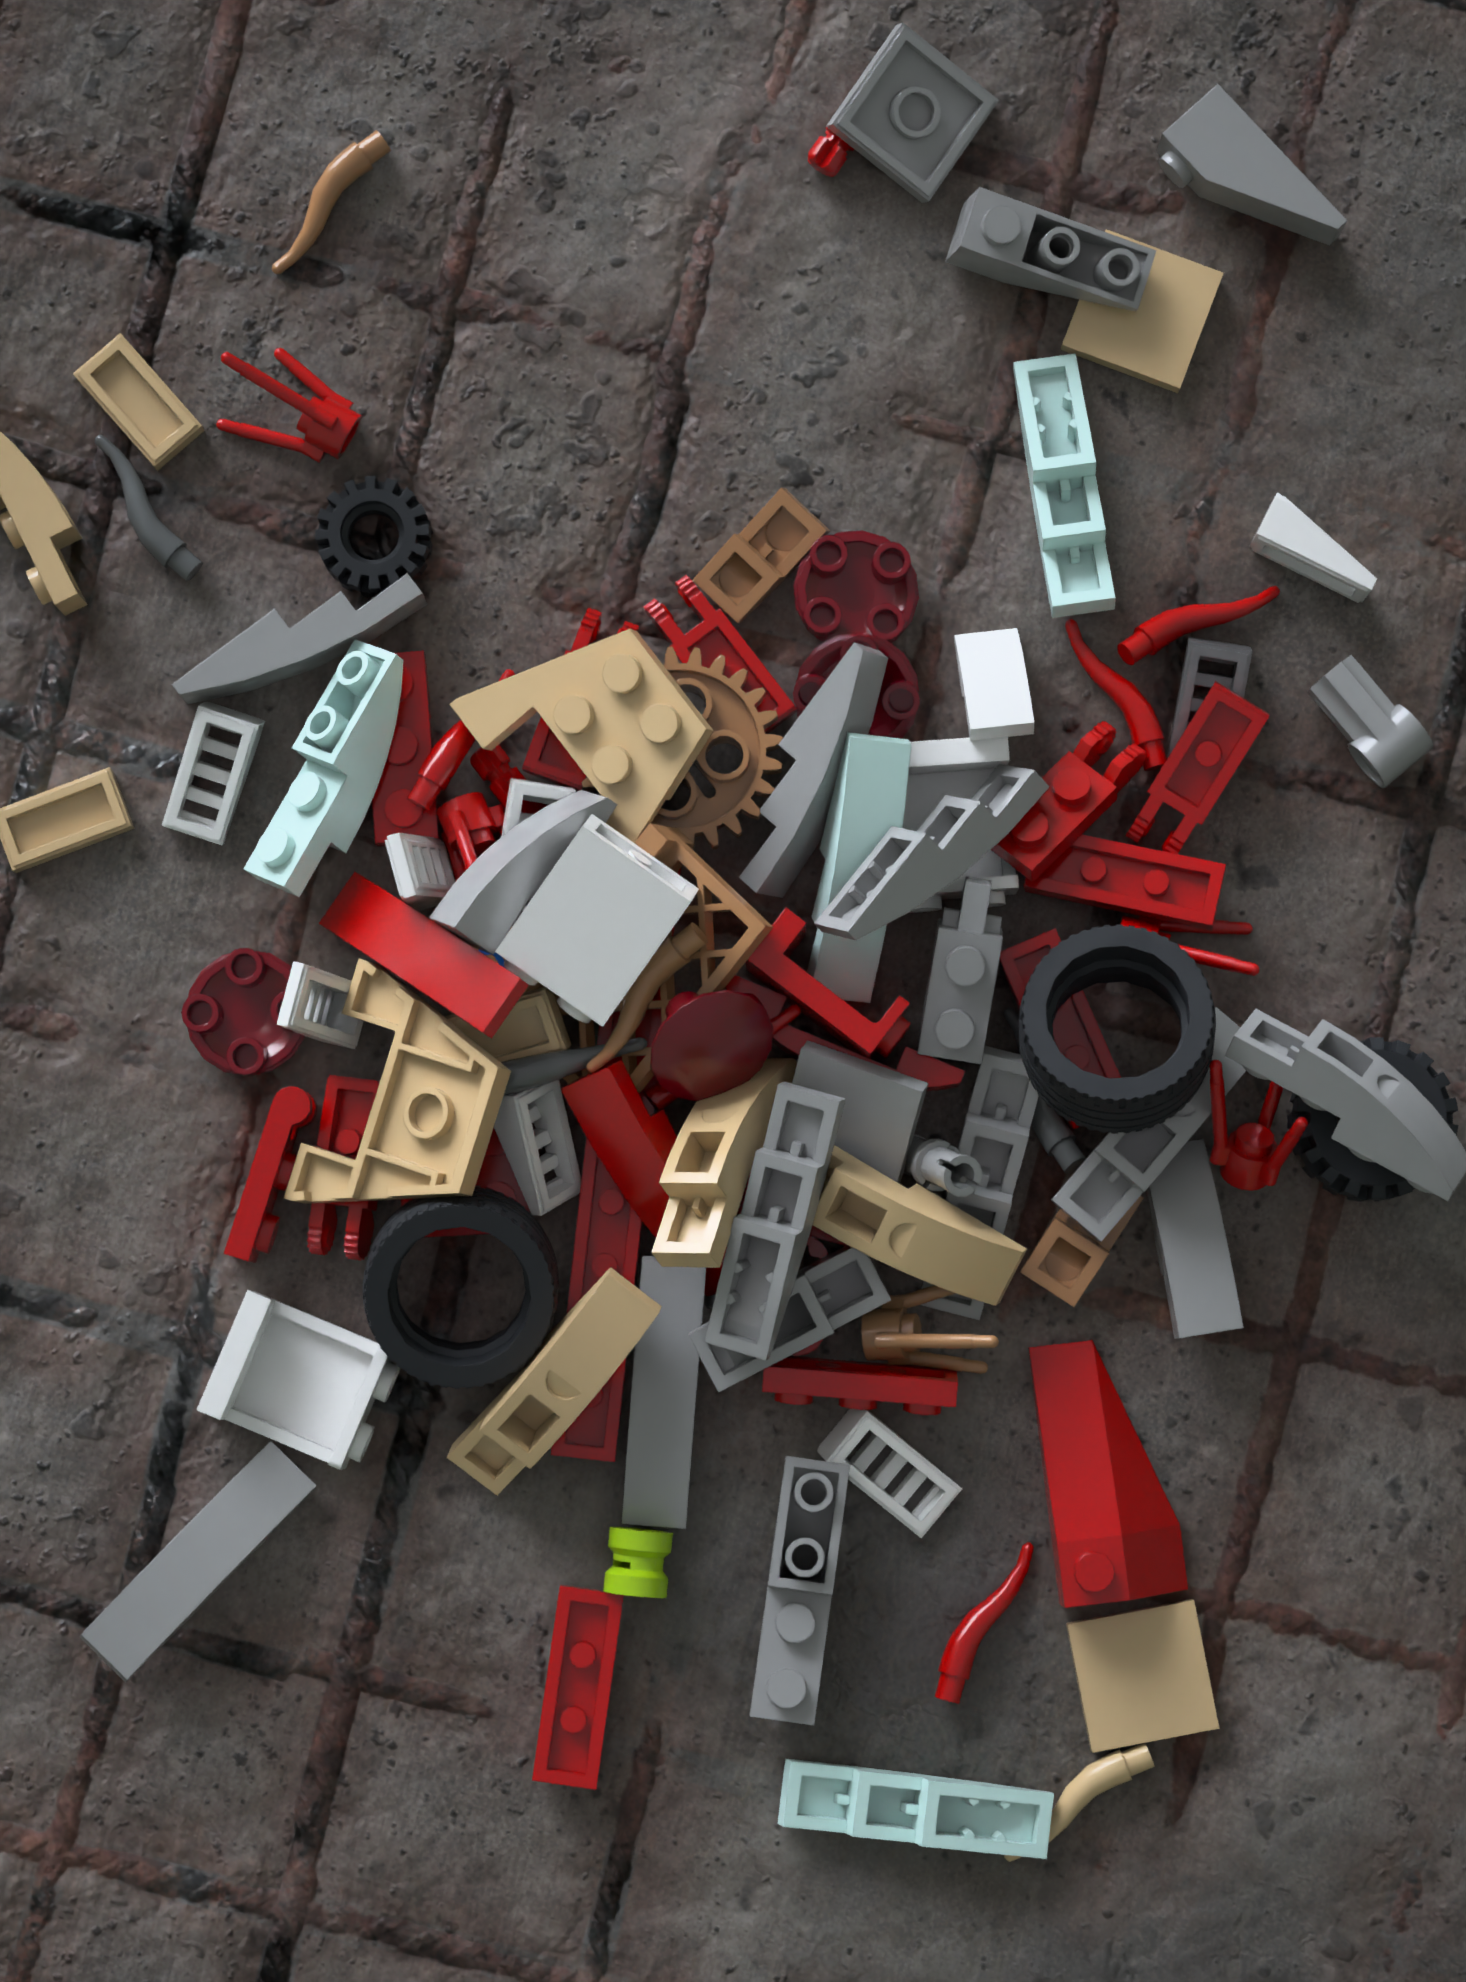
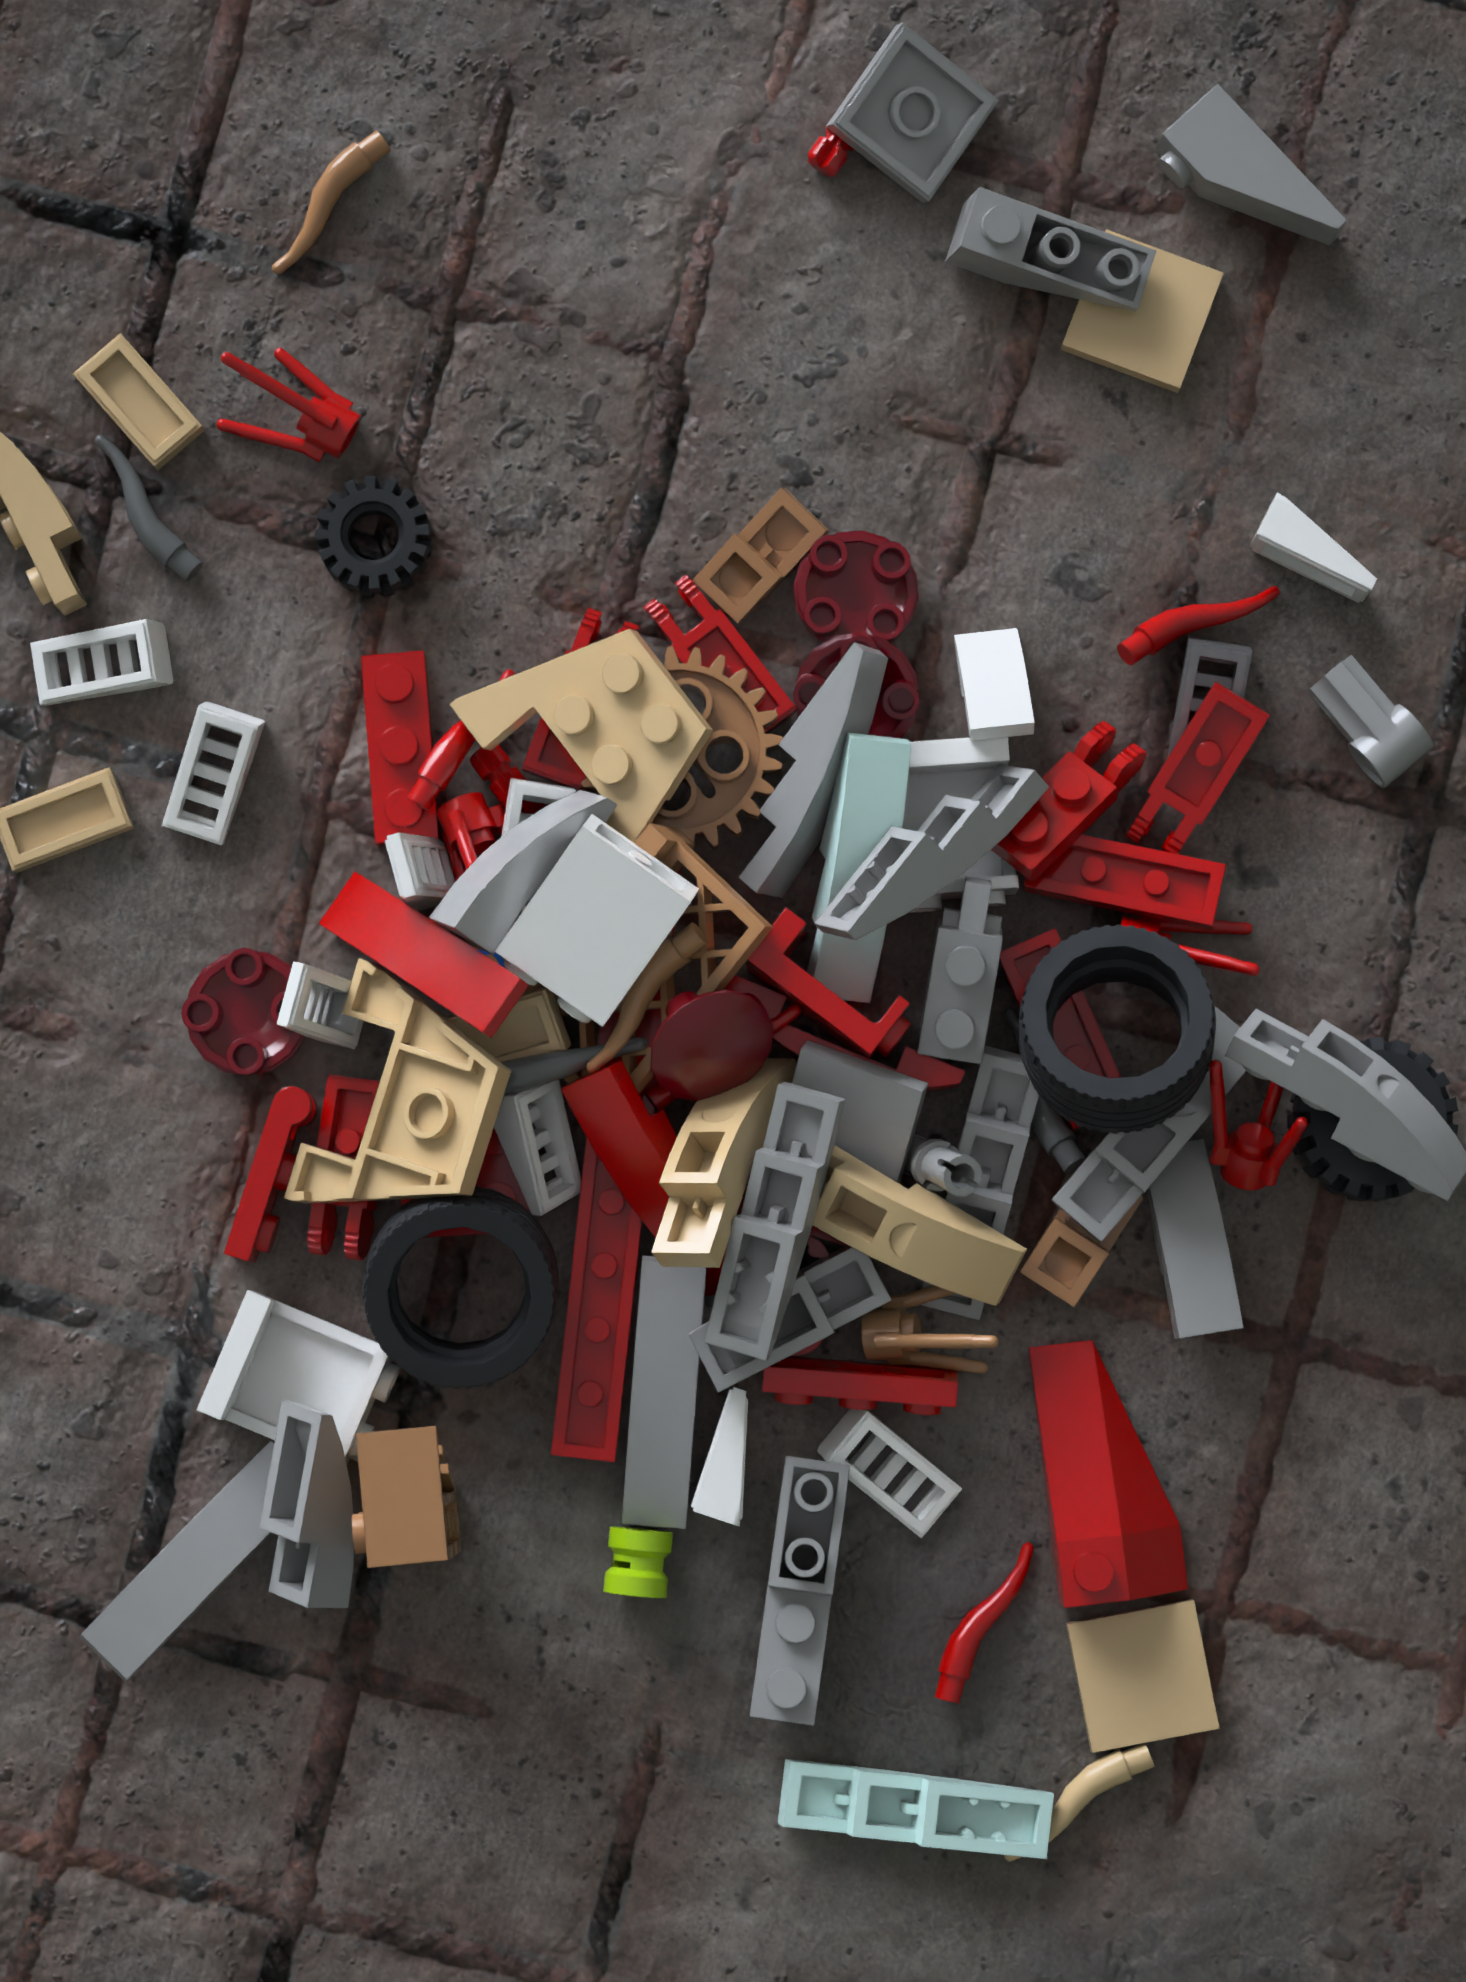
light grey slope [172,573,427,704] -> none
light aqua slope [244,639,404,897] -> none
tan slope [447,1267,662,1496] -> none
red plate [532,1585,624,1790] -> none
light aqua slope [1013,353,1116,618] -> none
red animal [1065,619,1167,771] -> none
none -> white slope [30,619,173,706]
none -> light grey slope [259,1400,354,1608]
none -> medium nougat wedge [352,1426,462,1568]
none -> white slope [691,1386,748,1527]

